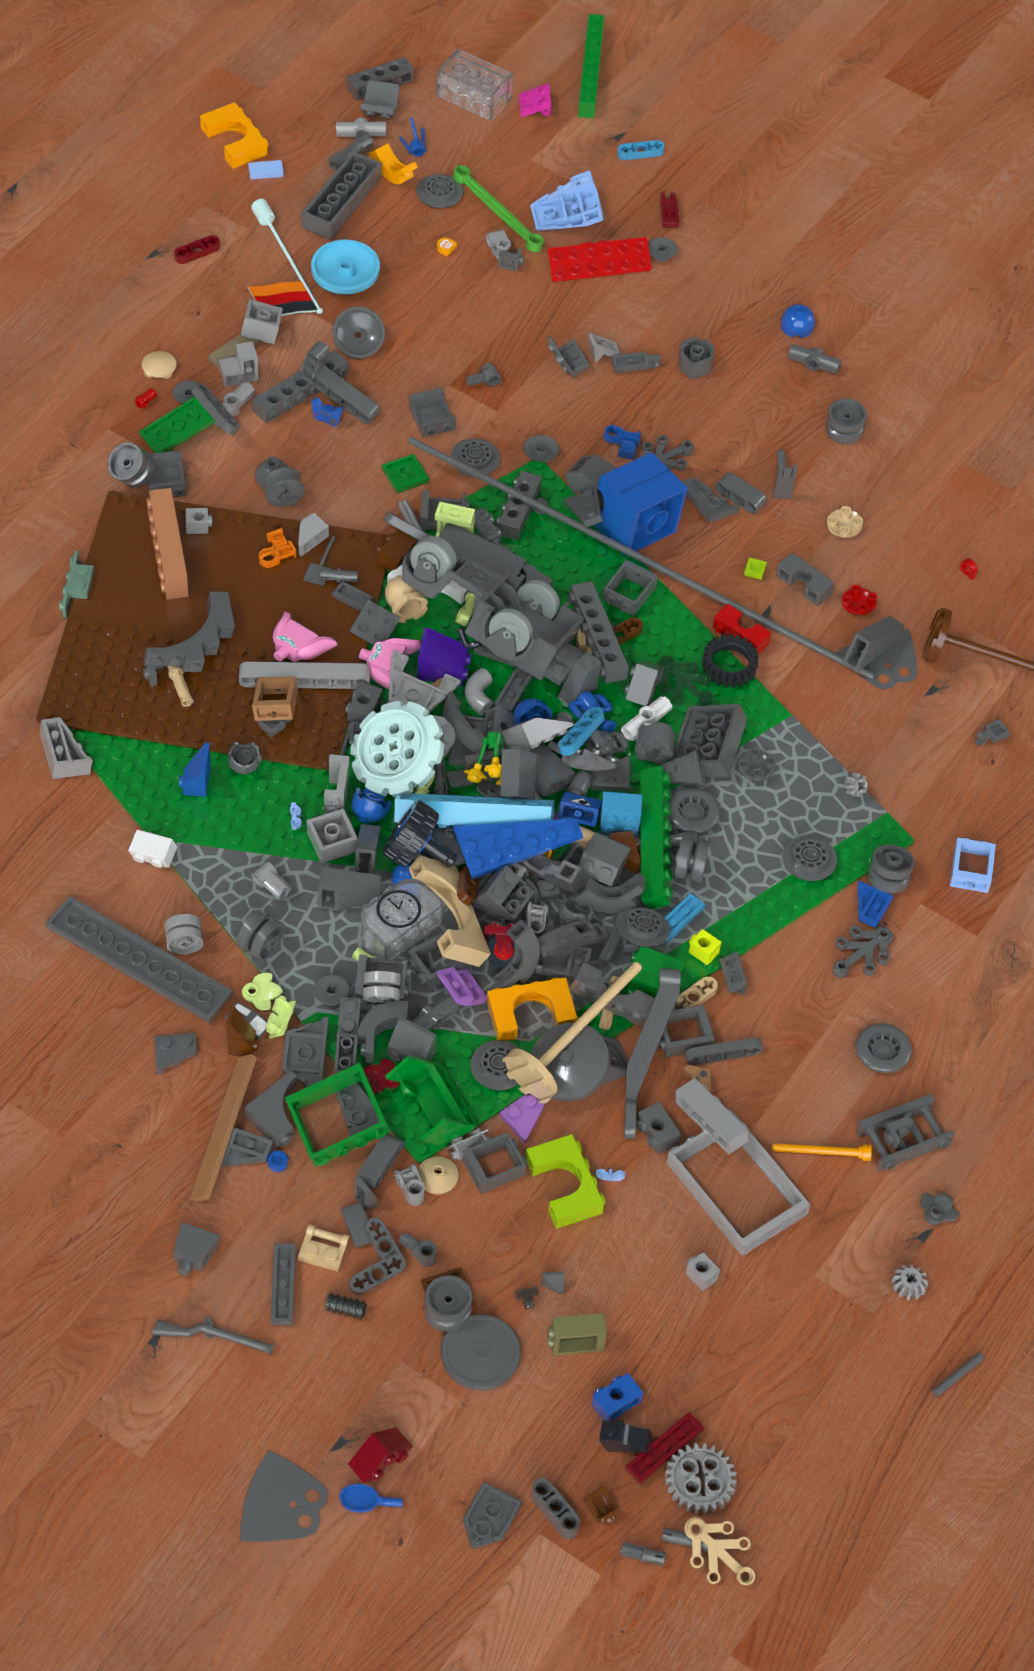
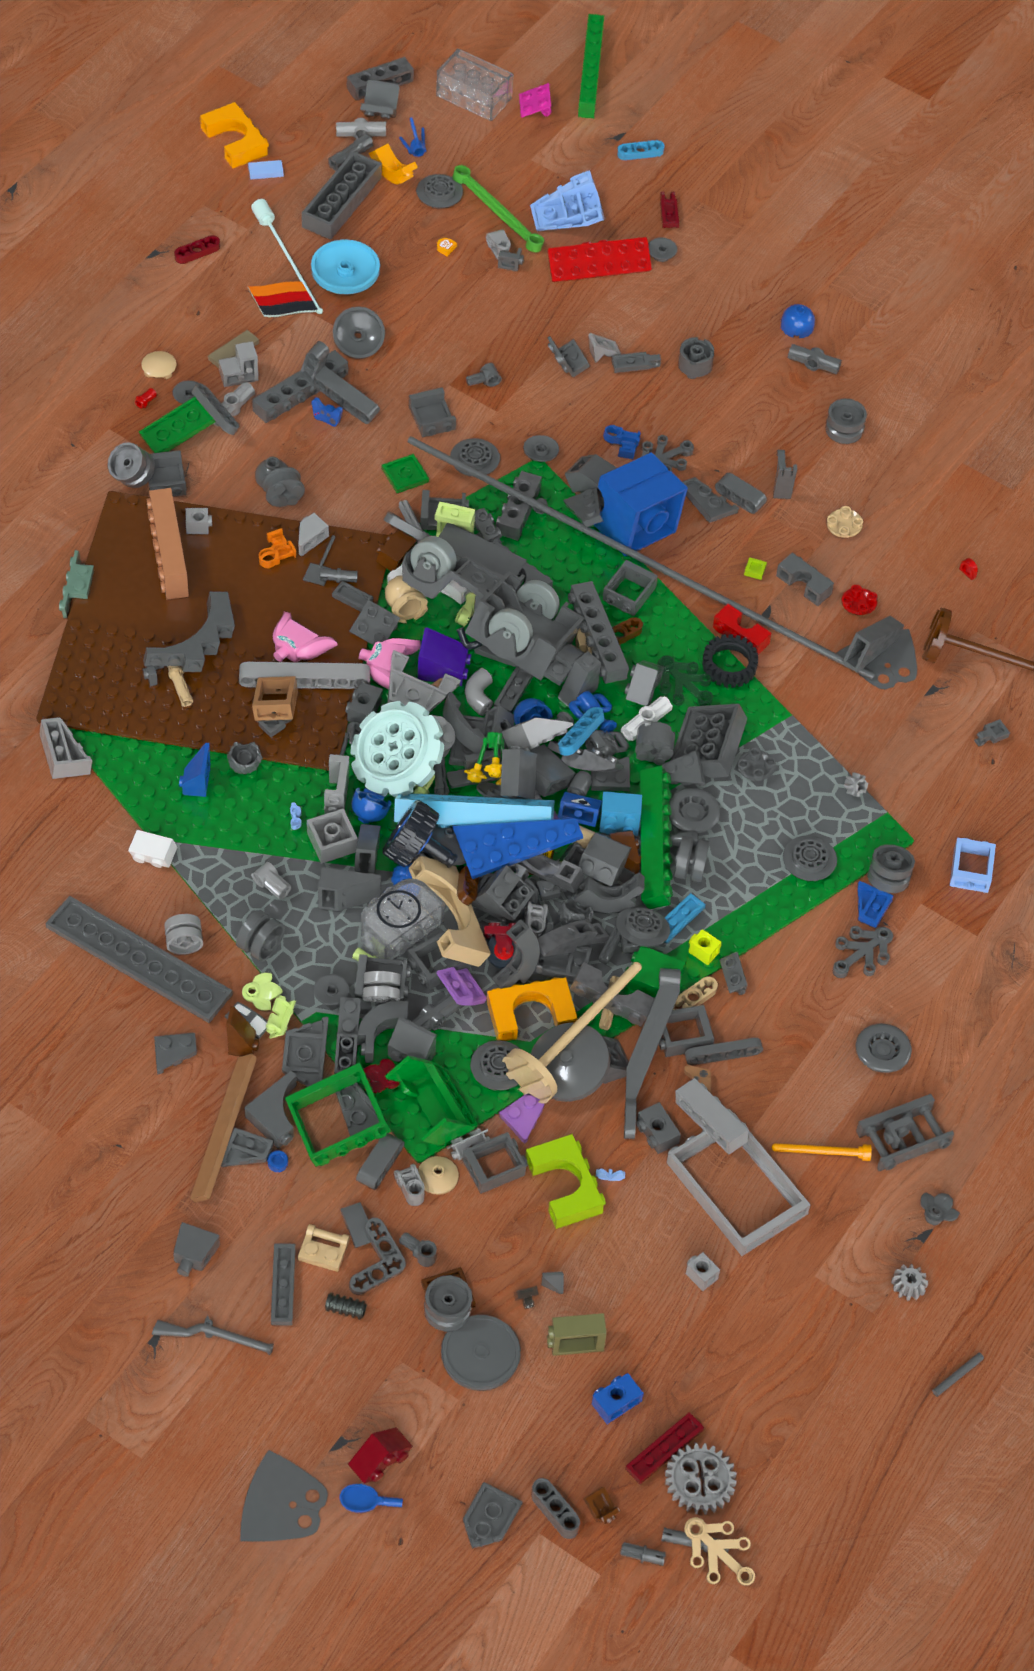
light grey brick [241,299,283,344] -> none
dark grey slope [354,1175,379,1211] -> none
black arch [599,1420,652,1453] -> none

